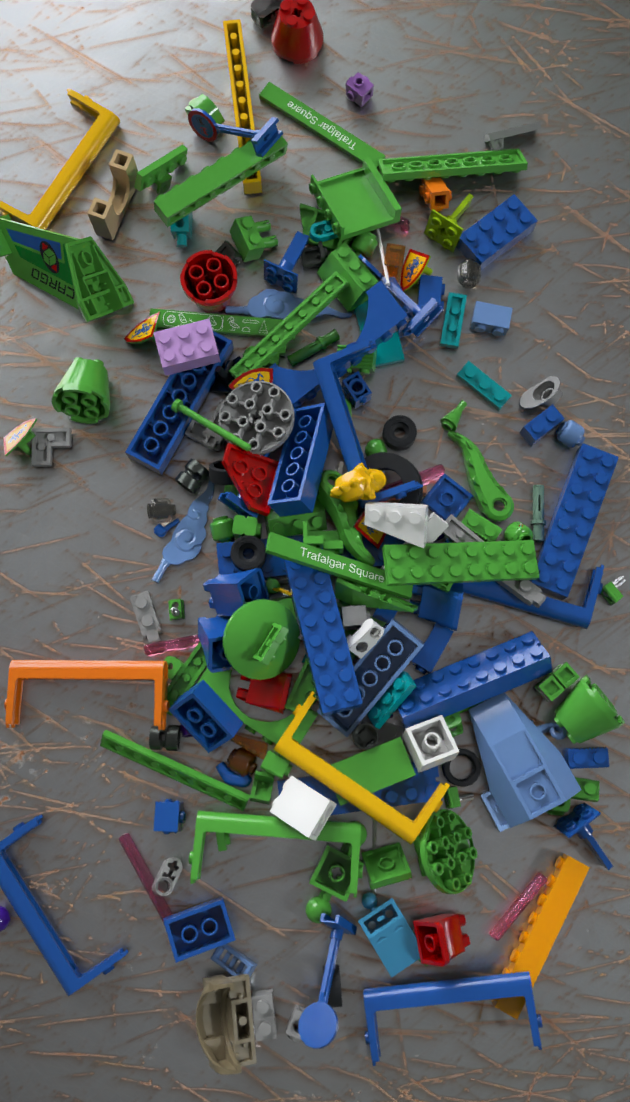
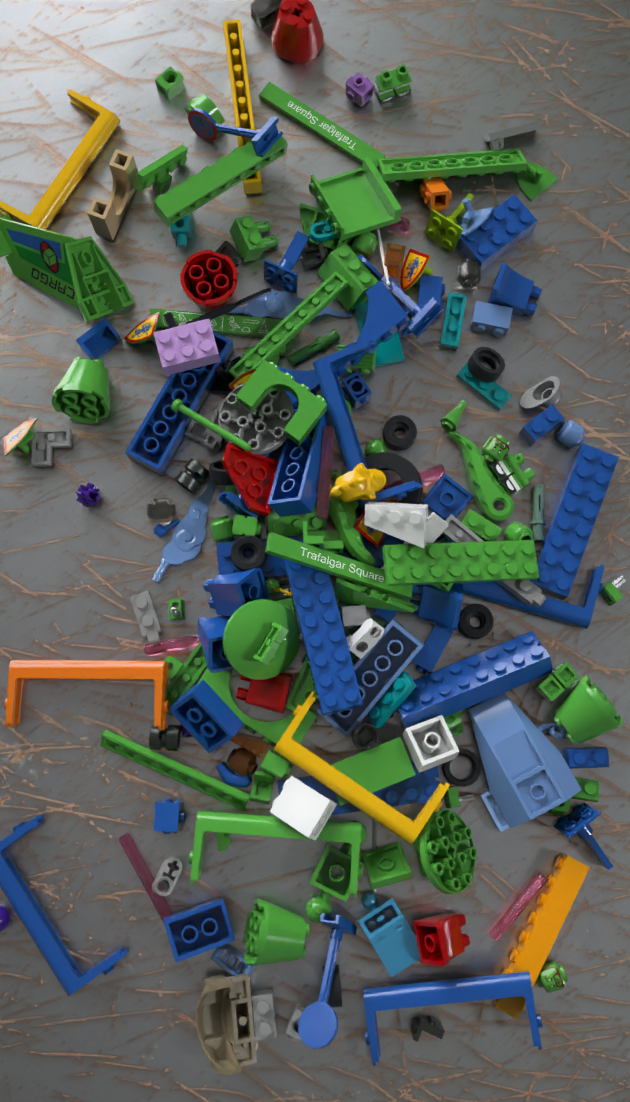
none -> dark purple gear [75,482,100,507]
none -> blue panel [76,318,122,360]
none -> bright green brick [155,66,185,102]
none -> black piece [164,288,272,328]
none -> bright green arch [236,360,327,446]
none -> bright green cone [243,899,310,966]
none -> clear pink axle [316,426,335,520]
none -> bright green hips [374,64,412,104]
none -> pearl dark grey bracket [410,1015,445,1042]
none -> medium blue shield [457,198,493,236]
none -> black tyre [458,604,494,639]
none -> black tyre [467,347,505,383]
none -> bright green head [482,434,510,464]
none -> blue hips [488,262,542,317]
none -> bright green hips [489,453,535,497]
none -> bright green shield [516,161,558,201]
none -> bright green head [537,961,568,993]

